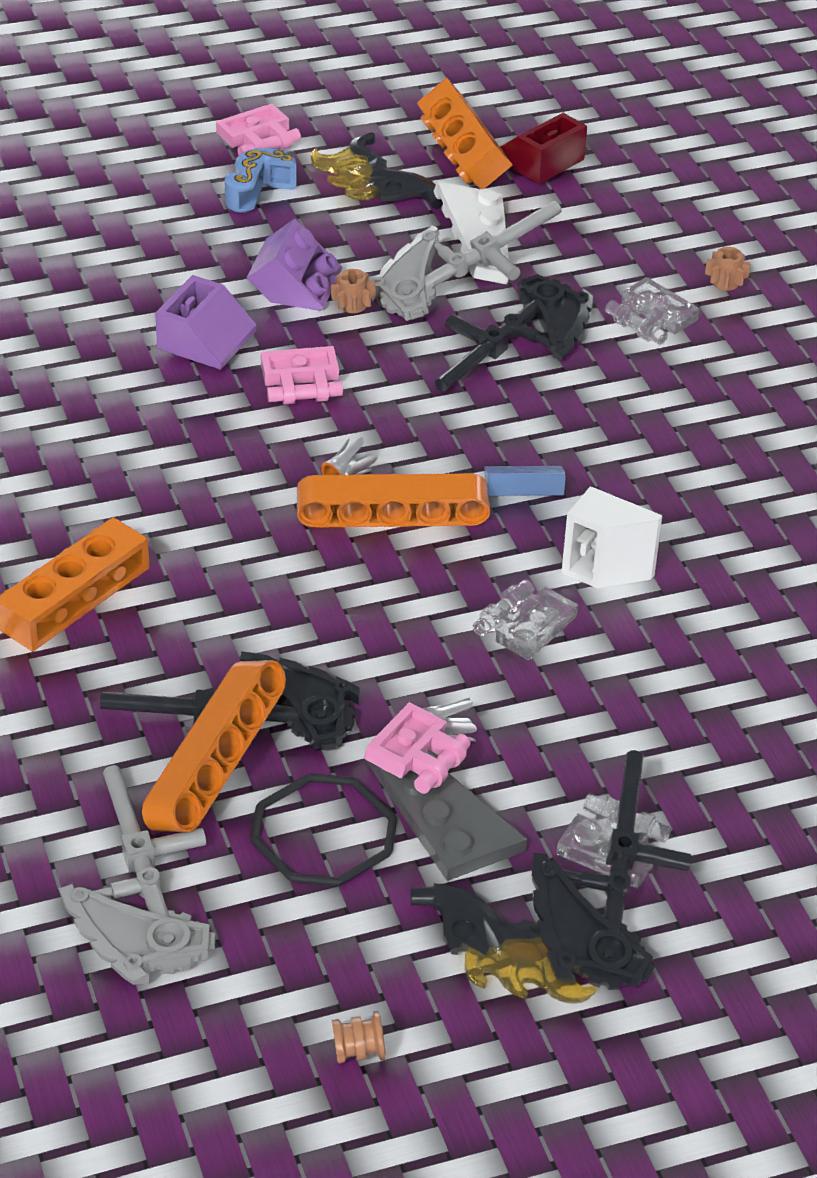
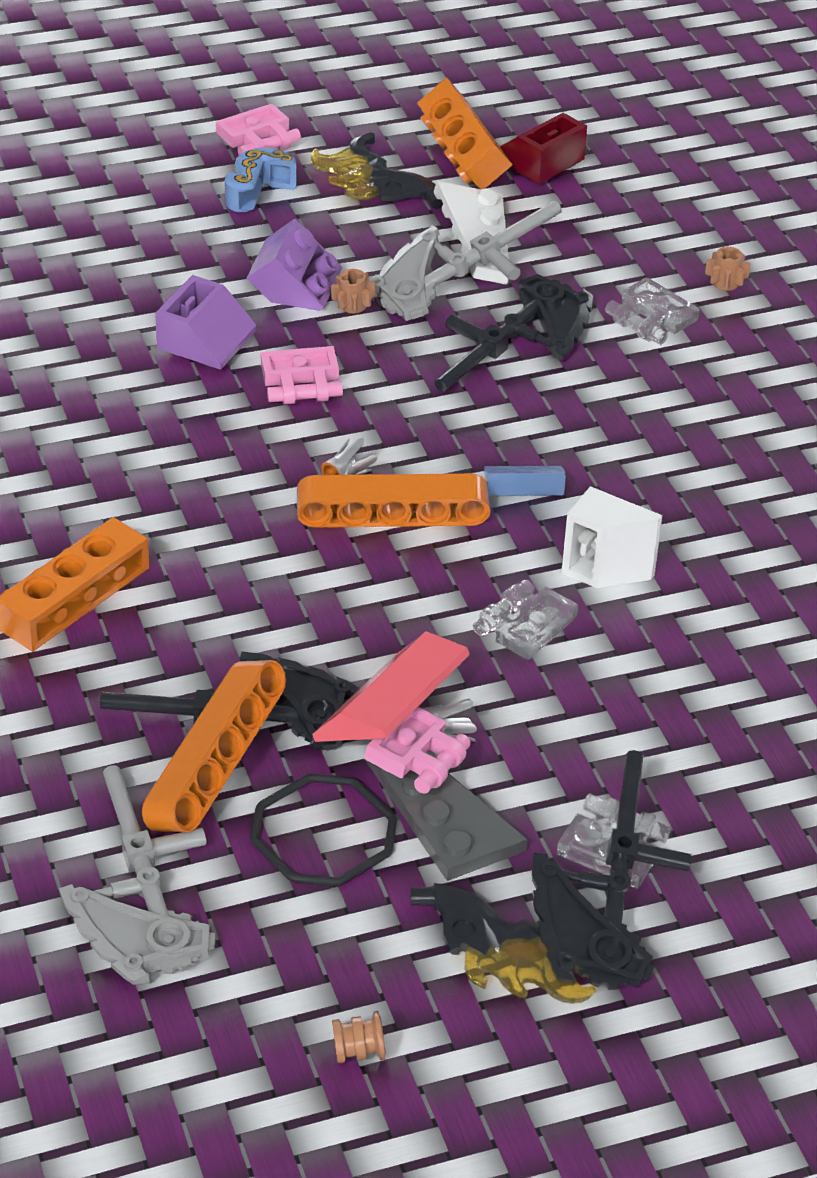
none -> coral slope [312,631,470,742]

